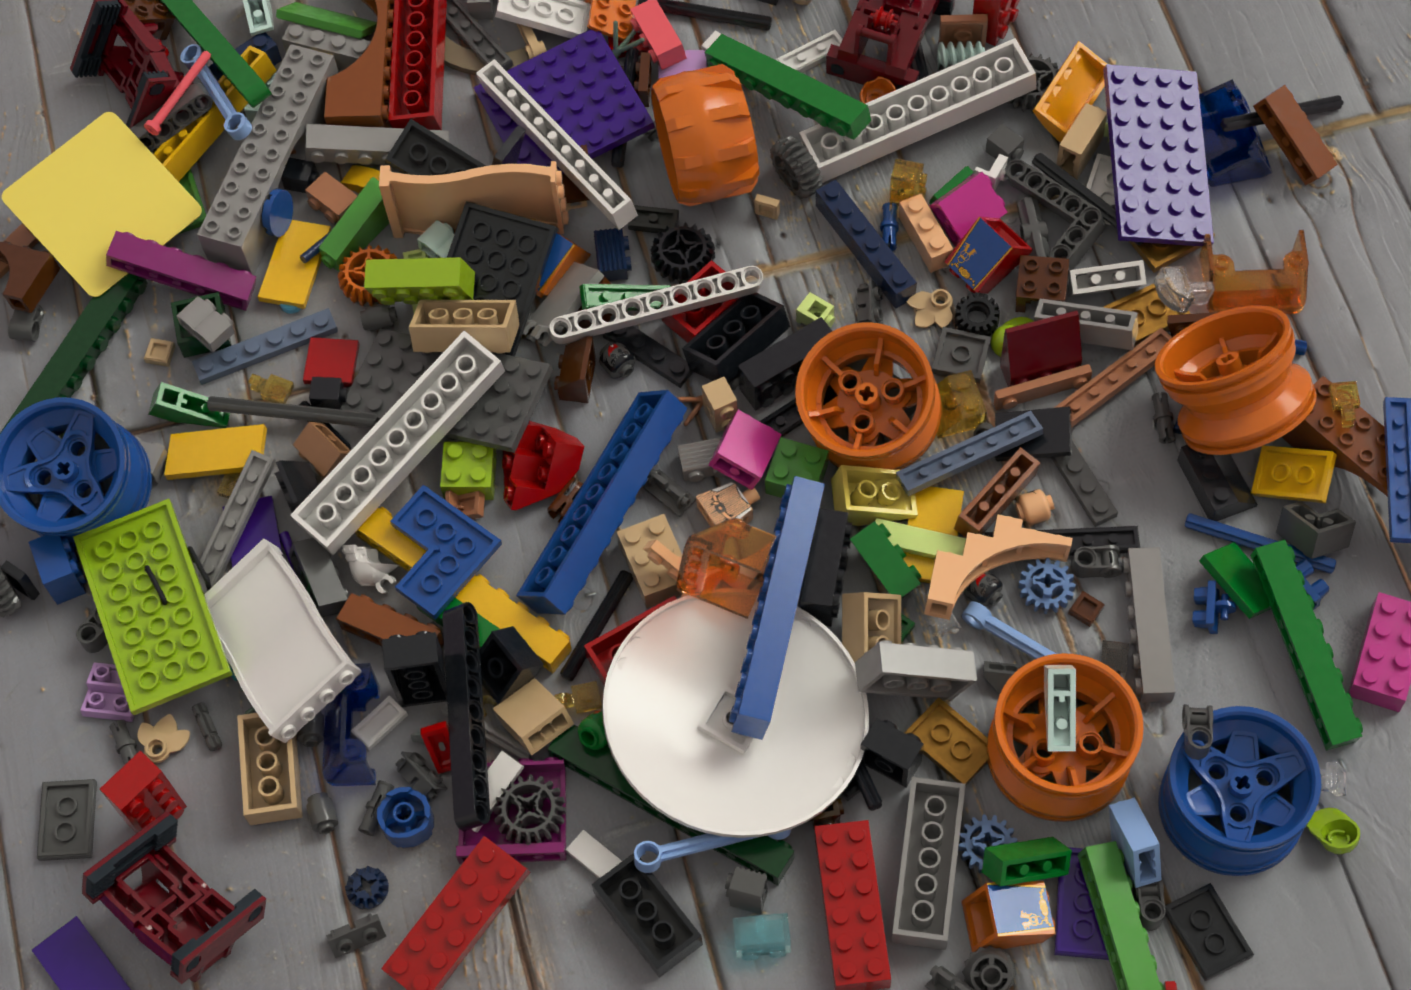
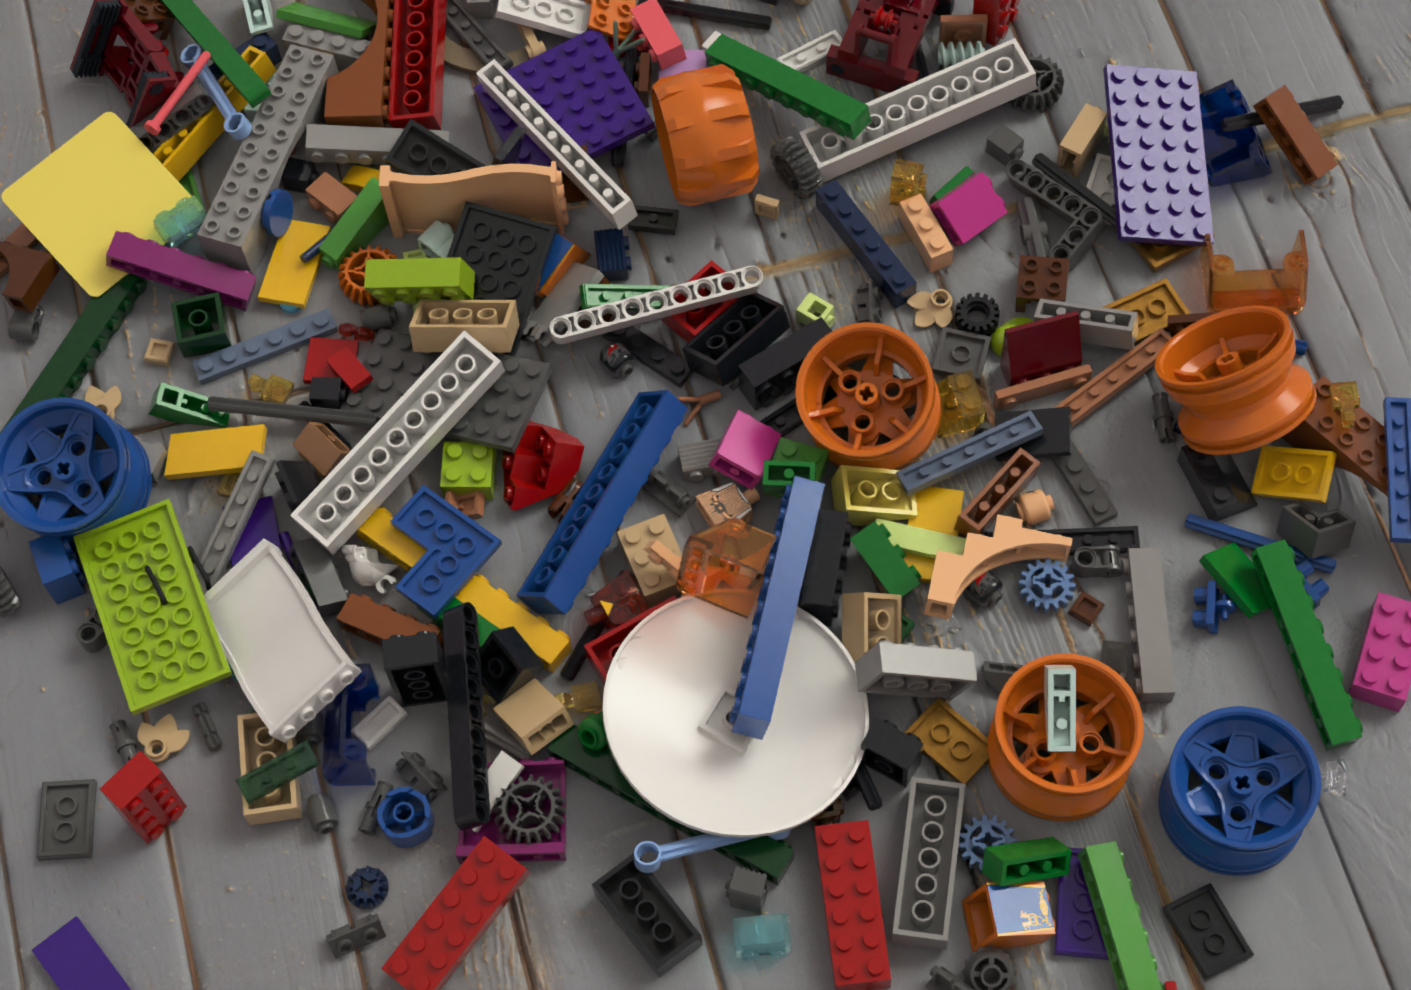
black tile [1,560,40,600] -> none
lavender slope [80,662,135,722] -> none
dark red container [82,811,266,984] -> none
light grey brick [176,296,235,352] -> none
red piece [410,721,451,774] -> none
reddish brown slope [554,336,596,403] -> none
white tile [566,830,622,879] -> none
black gear [650,222,715,284] -> none
tan brick [702,377,738,433] -> none
orange hair [859,76,896,104] -> none
blue pin [880,202,899,251] -> none
slope [944,217,1033,294] -> none
light blue piece [961,601,1056,659] -> none
white bracket [974,154,1008,191] -> none
light orange slope [1032,41,1107,143] -> none
white brick [1067,260,1147,297] -> none
light blue brick [1109,797,1162,888] -> none
dark grey piece [1132,876,1166,931] -> none
clear brick [1154,266,1215,313] -> none
dark grey piece [1182,704,1213,760] -> none
lime cap [1307,807,1360,855] -> none
none -> tan plate [85,385,122,420]
none -> clear light blue brick [153,195,207,248]
none -> clear green tile [235,740,320,805]
none -> red tile [326,346,374,393]
none -> clear red piece [339,323,375,341]
none -> clear red torso [584,570,649,630]
none -> green brick [762,460,816,494]

